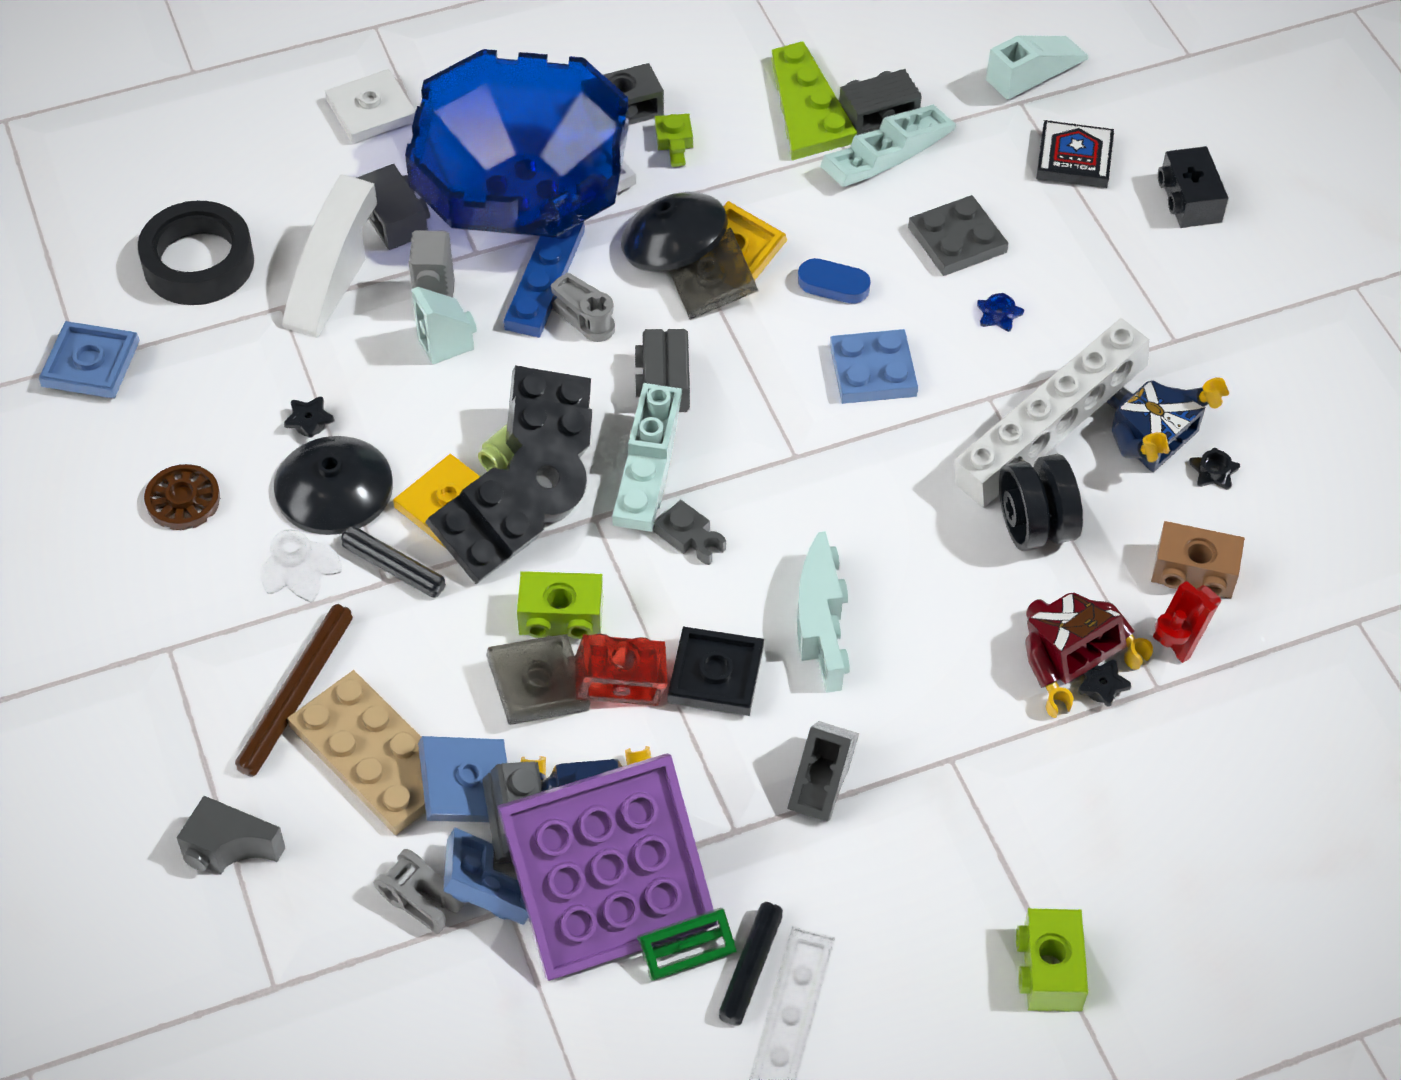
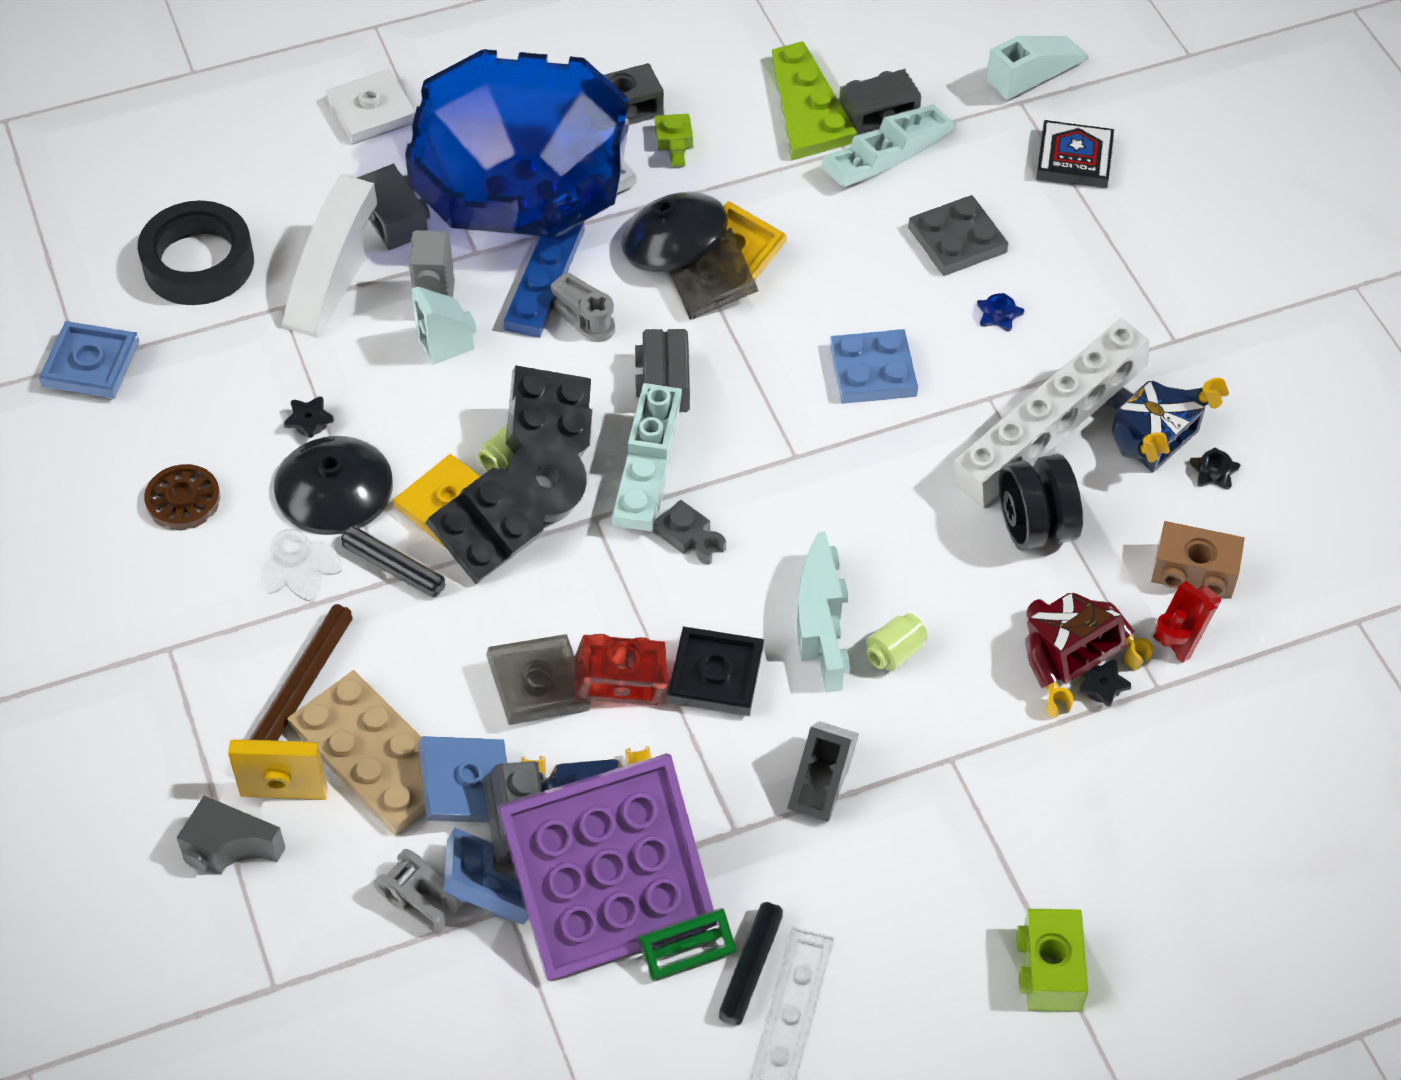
lime brick [517,571,604,639] -> none
blue tile [798,258,871,304] -> none
black brick [1157,146,1229,228] -> none
none -> yellow plate [228,739,328,800]
none -> yellowish green brick [866,613,928,671]

